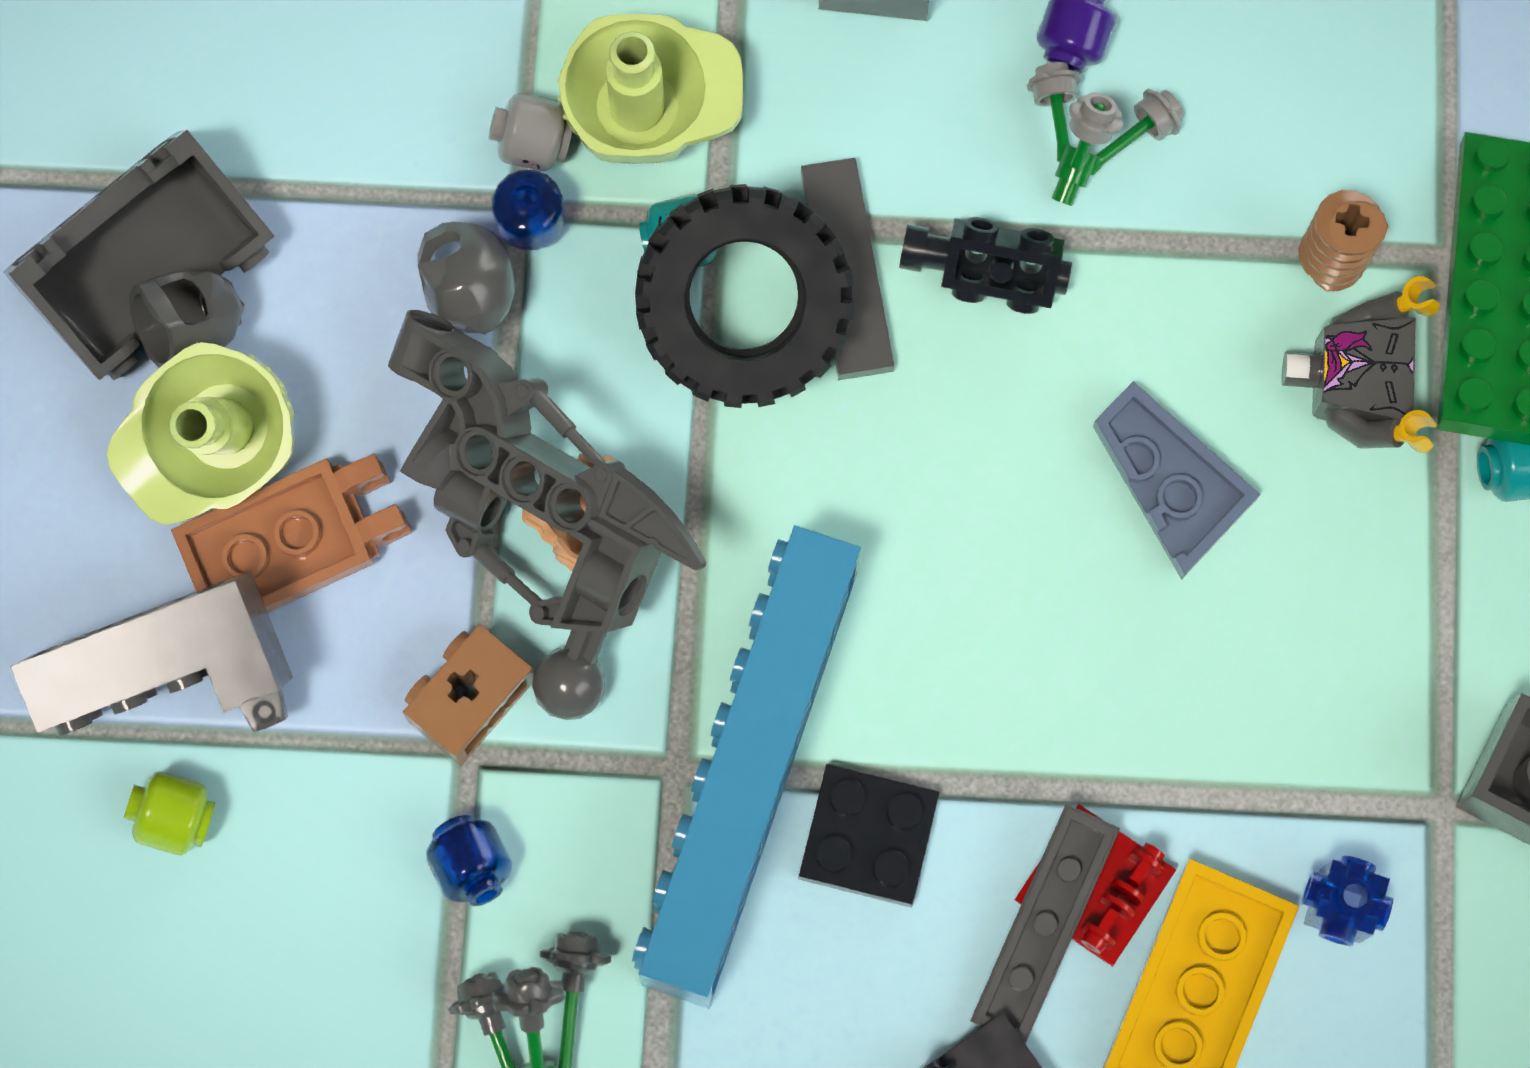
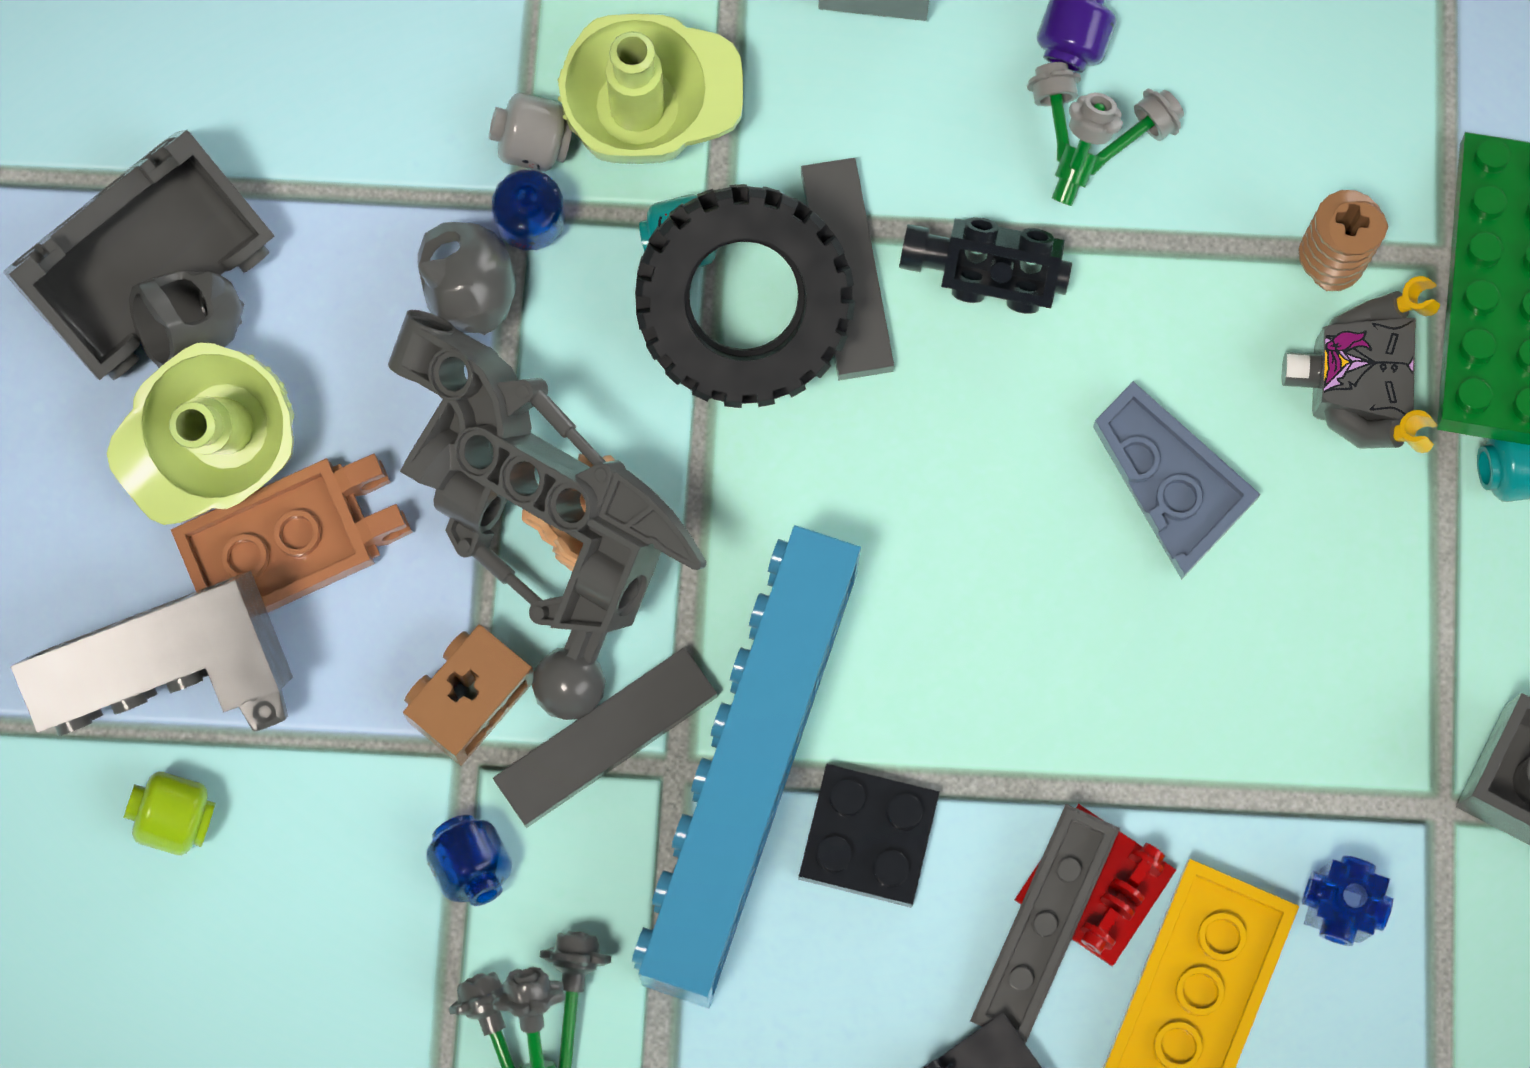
none -> dark grey tile [493,647,718,828]

